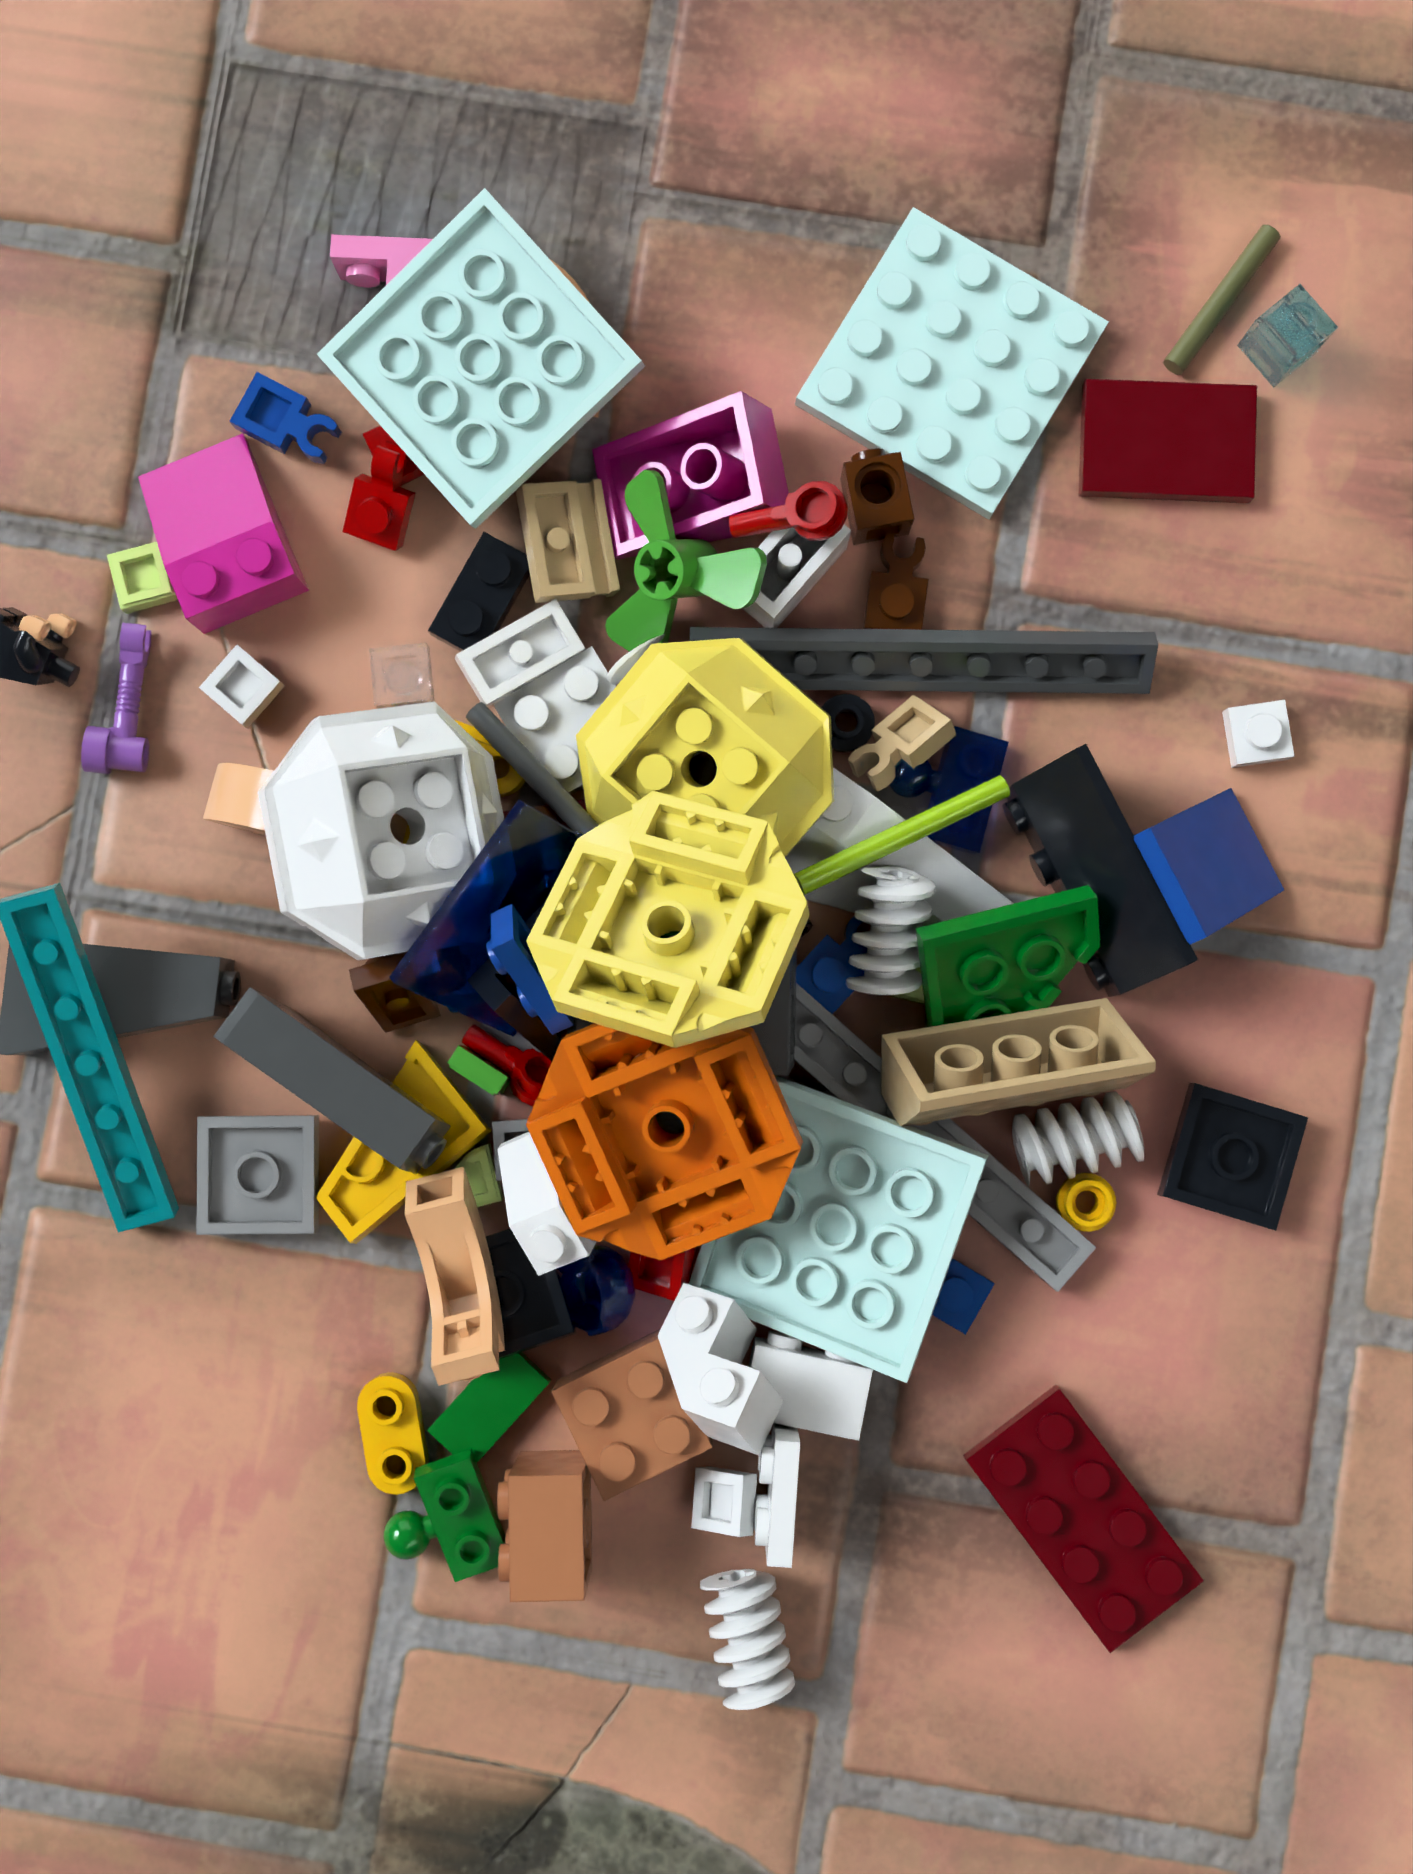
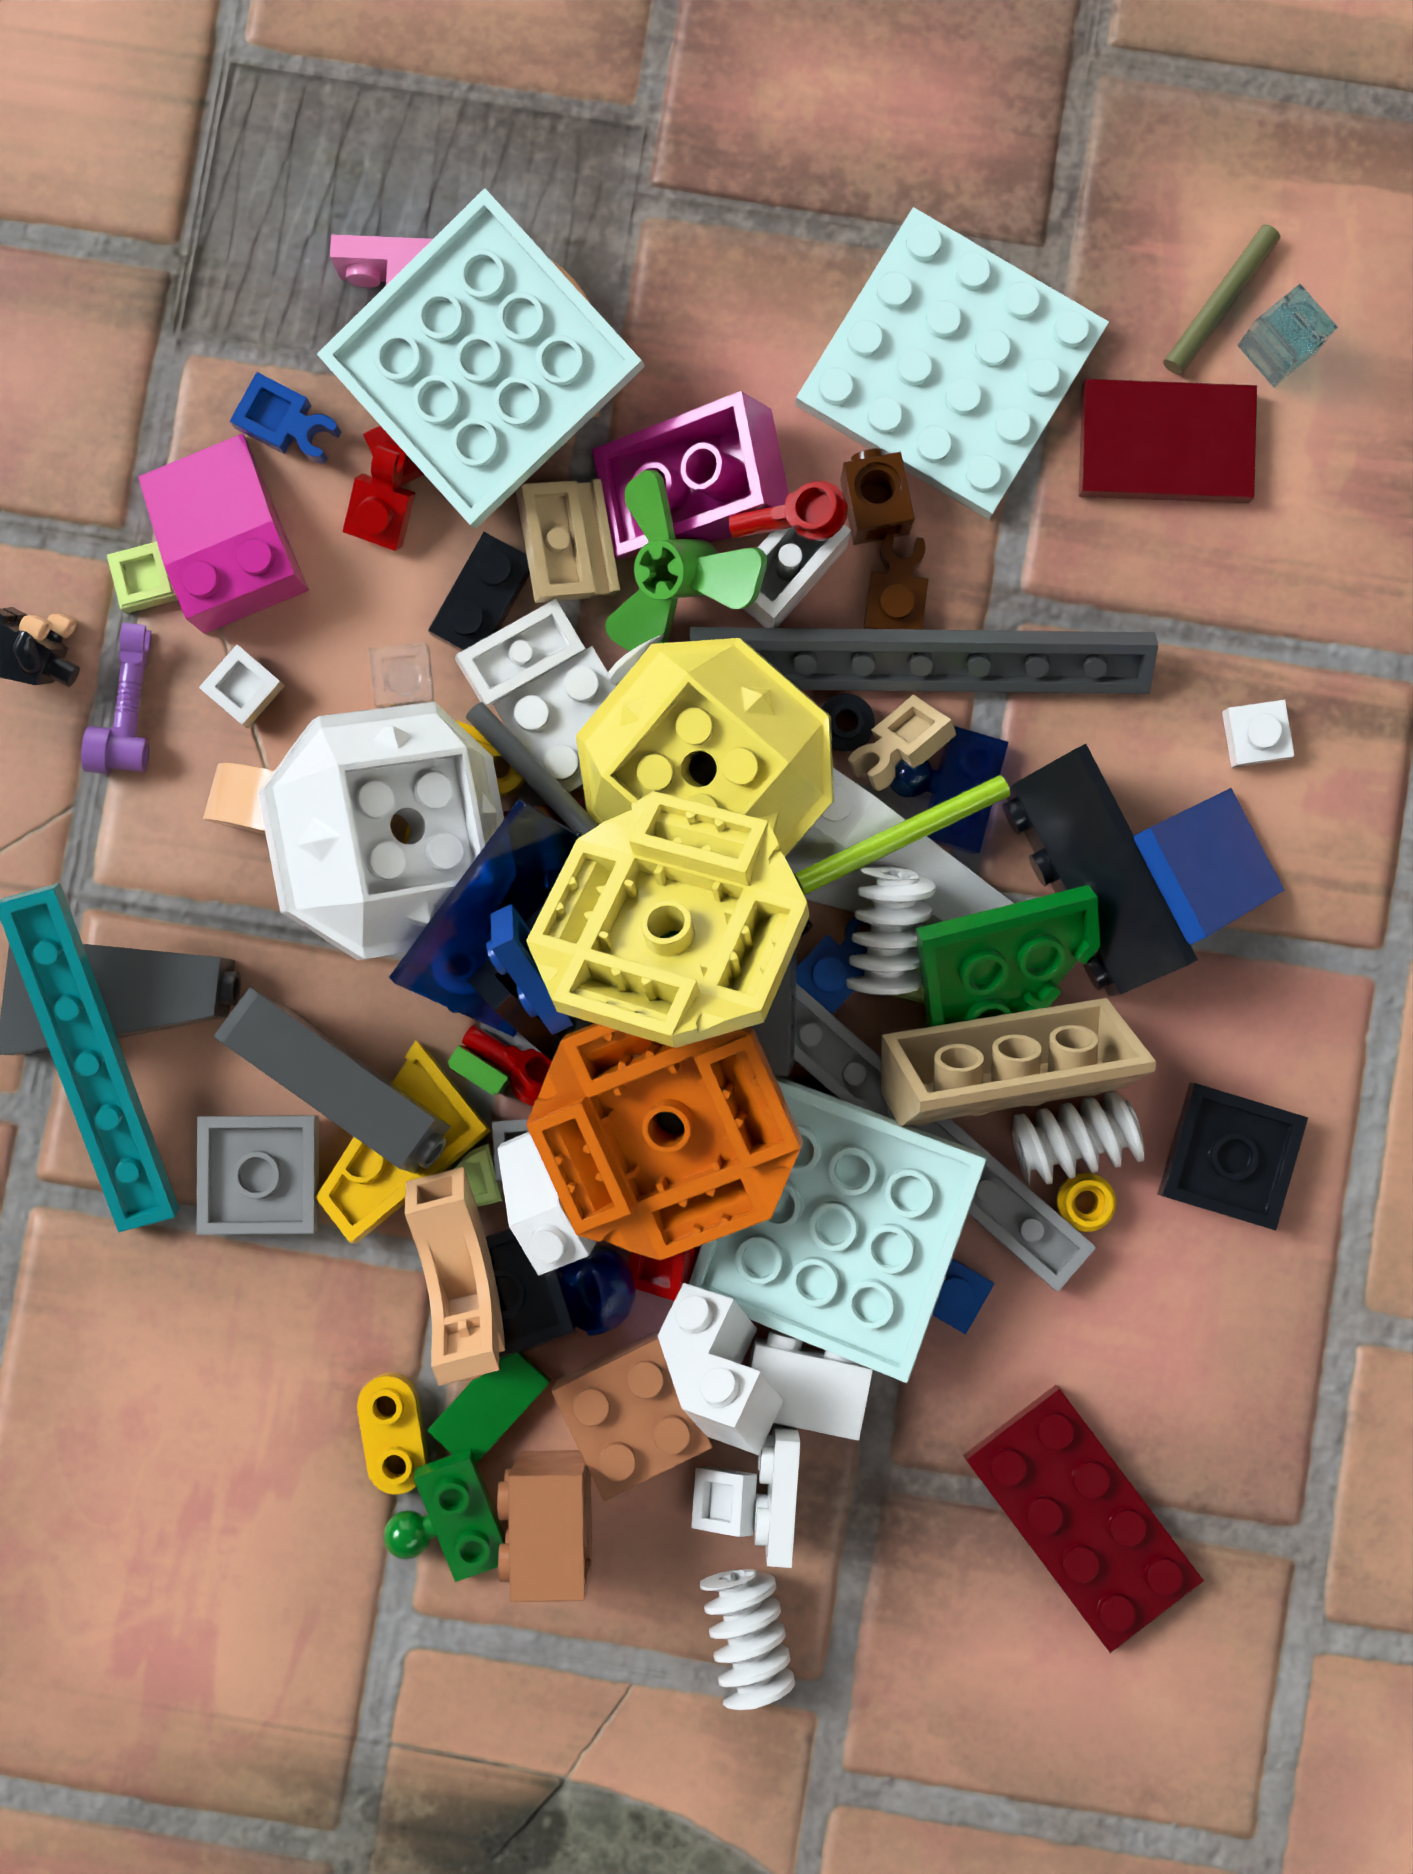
reddish brown plate [349,942,464,1033] -> none

